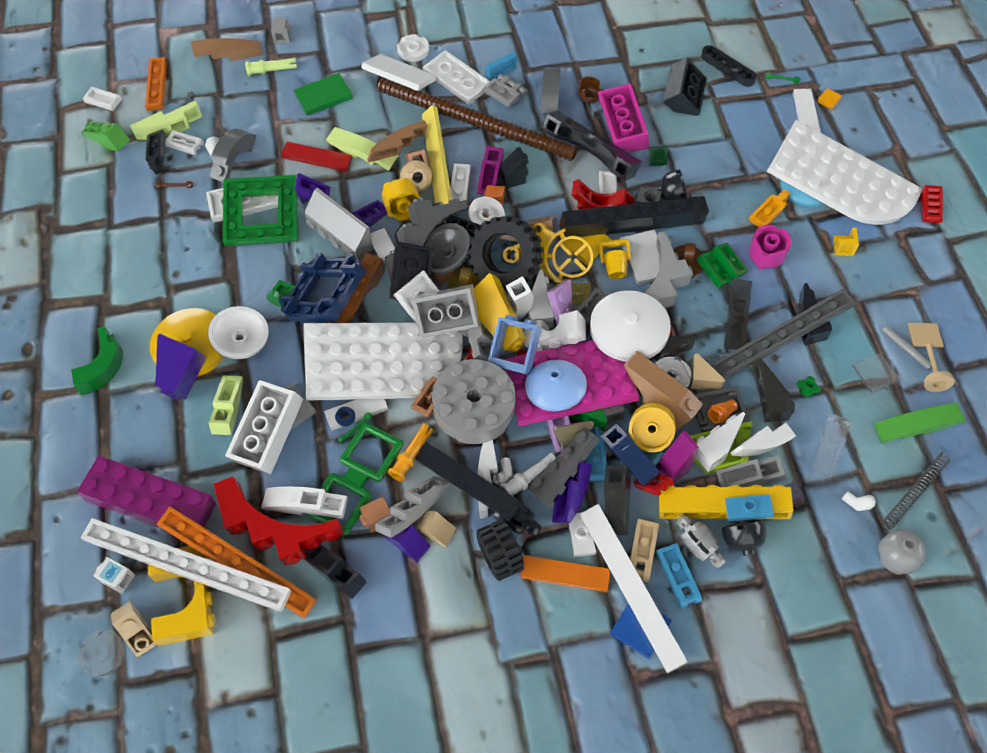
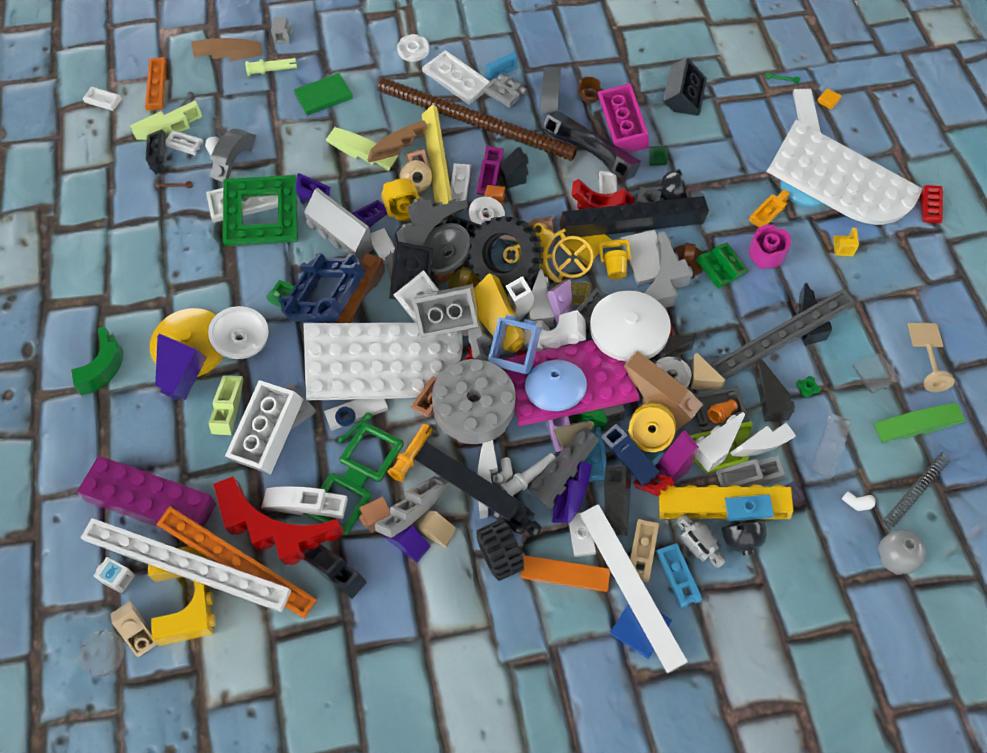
bright green slope [81,121,130,151] -> none
red tile [281,141,352,172] -> none
white tile [362,54,436,91] -> none
black beam [701,45,757,87] -> none
clear smoke slope [723,278,752,350] -> none
light grey bar [882,326,932,370] -> none

